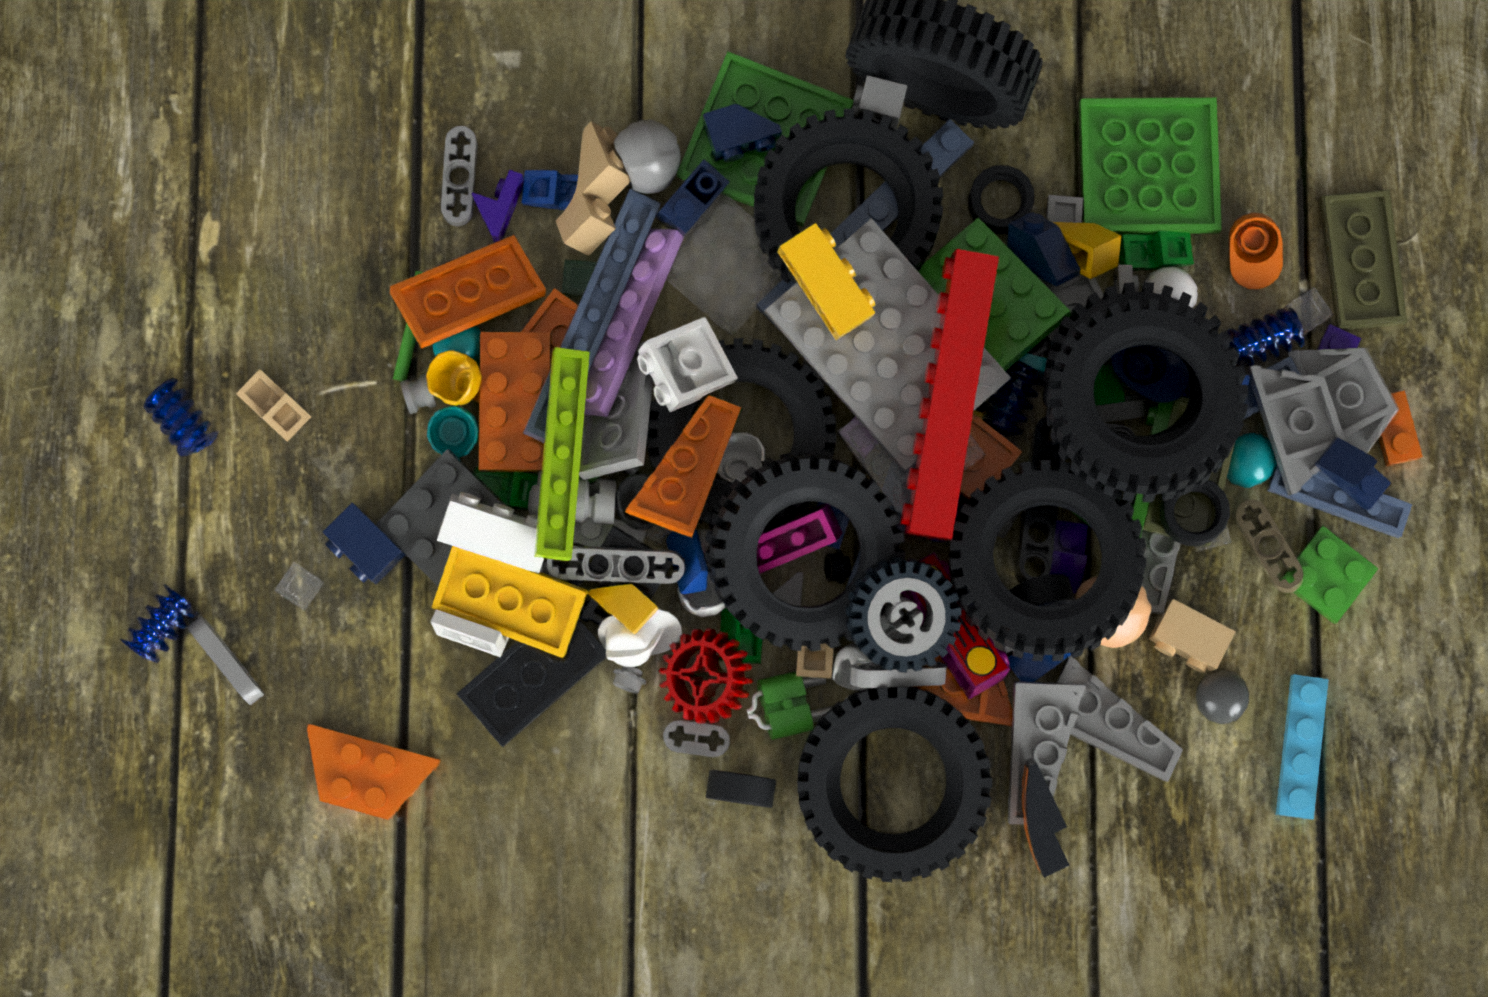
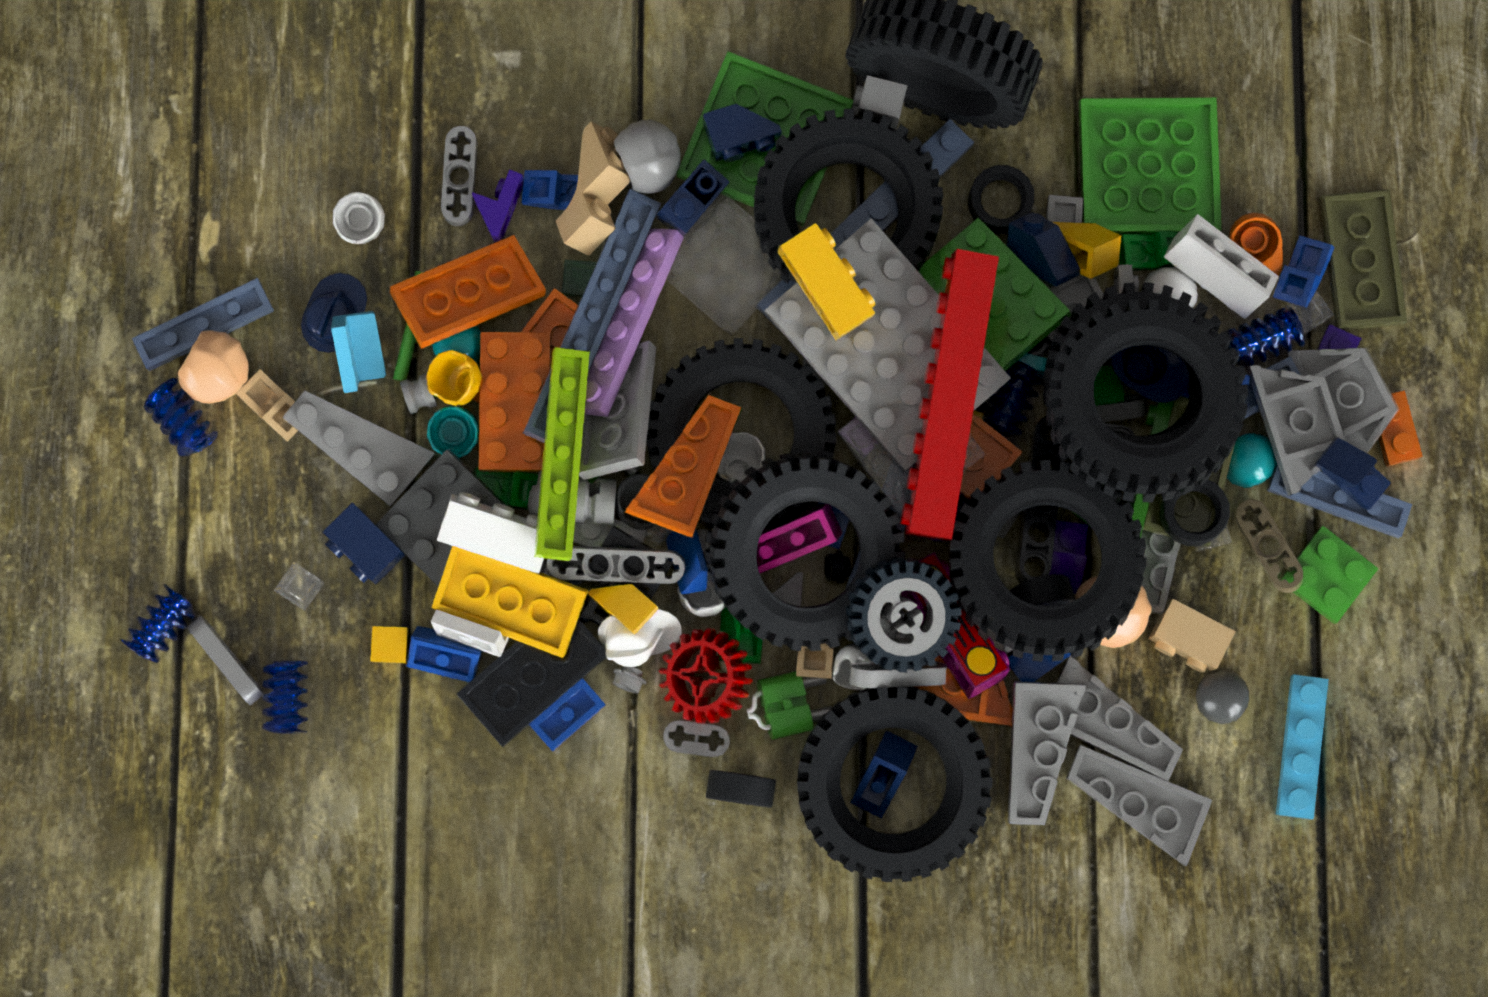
orange wing [307,724,441,820] -> none
white plate [637,317,738,412] -> none
black slope [1022,758,1070,878] -> none
none -> sand blue plate [132,278,274,371]
none -> light nougat piece [178,330,249,404]
none -> clear blue piece [262,660,308,734]
none -> light grey wing [283,391,435,507]
none -> dark blue piece [301,273,367,353]
none -> medium azure panel [331,311,386,393]
none -> white hair [333,192,385,244]
none -> yellow tile [370,626,409,664]
none -> blue slope [406,626,483,682]
none -> blue plate [529,678,606,752]
none -> dark blue slope [850,730,918,819]
none -> light grey wing [1066,745,1212,866]
none -> white brick [1164,214,1279,319]
none -> blue slope [1273,235,1335,308]

